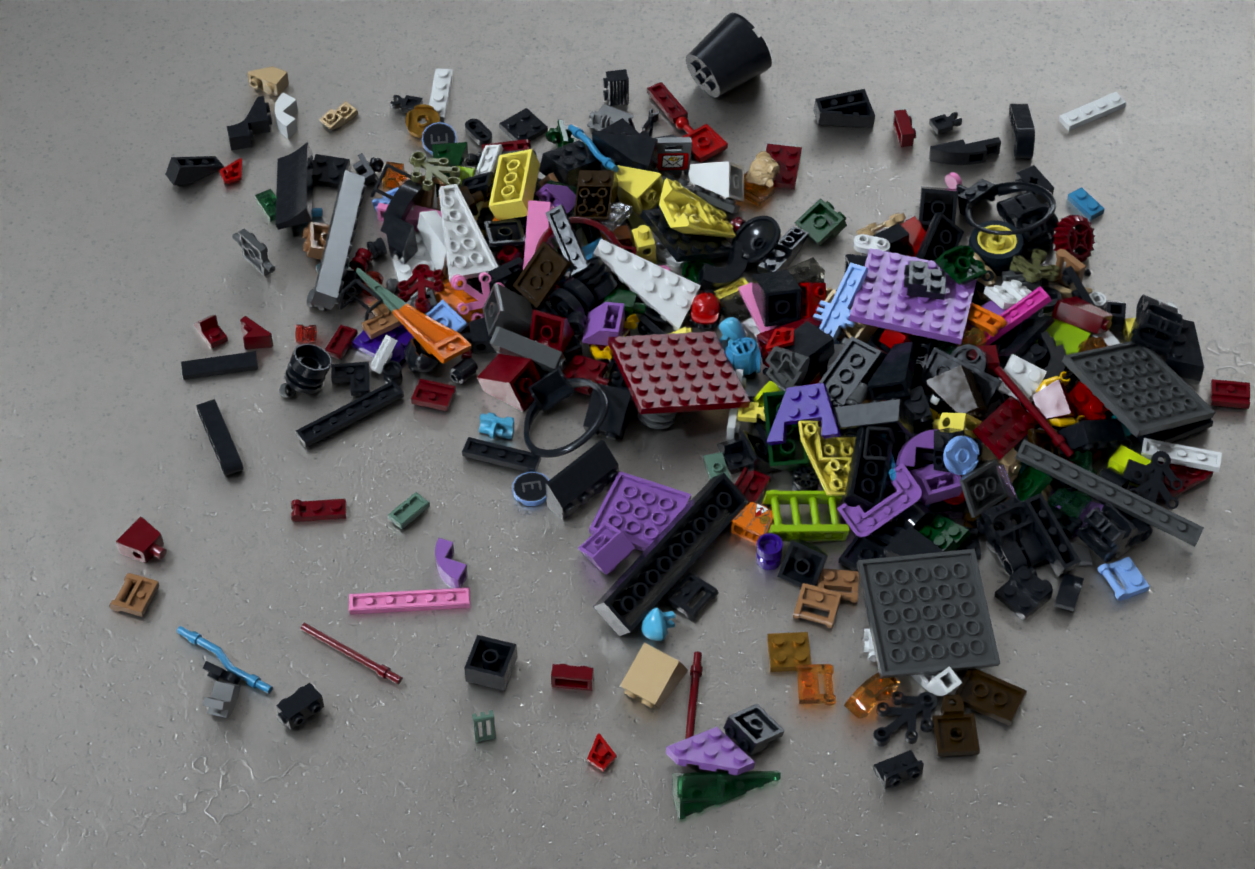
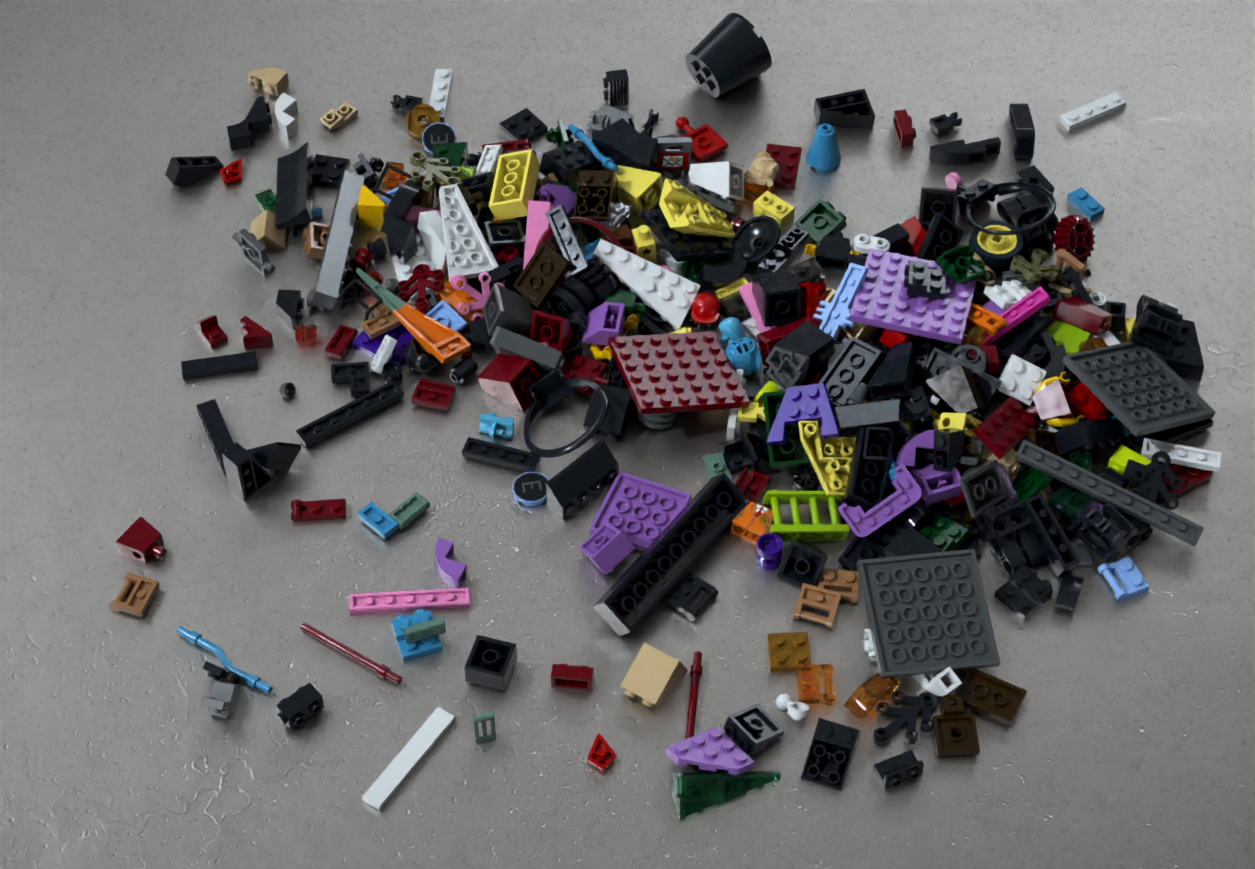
black wheel [284,343,331,394] -> none
black plate [465,119,492,146] -> none
medium azure piece [641,608,675,641] -> none
dark red plate [647,82,688,124] -> none
red piece [765,327,794,352] -> none
tan plant [856,213,906,236] -> none
light blue tile [943,435,979,475] -> none
dark red bar [994,366,1074,458] -> none
dark red plate [1211,379,1250,409] -> none
none -> black wedge [222,442,274,502]
none -> black slope [247,442,301,471]
none -> tan slope [250,209,287,250]
none -> black slope [276,289,305,330]
none -> yellow slope [357,185,386,231]
none -> dark azure plate [357,502,399,539]
none -> white tile [362,707,455,811]
none -> dark azure plate [391,609,443,662]
none -> sand green tile [404,617,446,643]
none -> light yellow brick [753,191,795,231]
none -> white plate [776,694,809,720]
none -> black slope [801,718,861,791]
none -> black torso [804,231,861,272]
none -> dark azure cone [806,124,841,172]

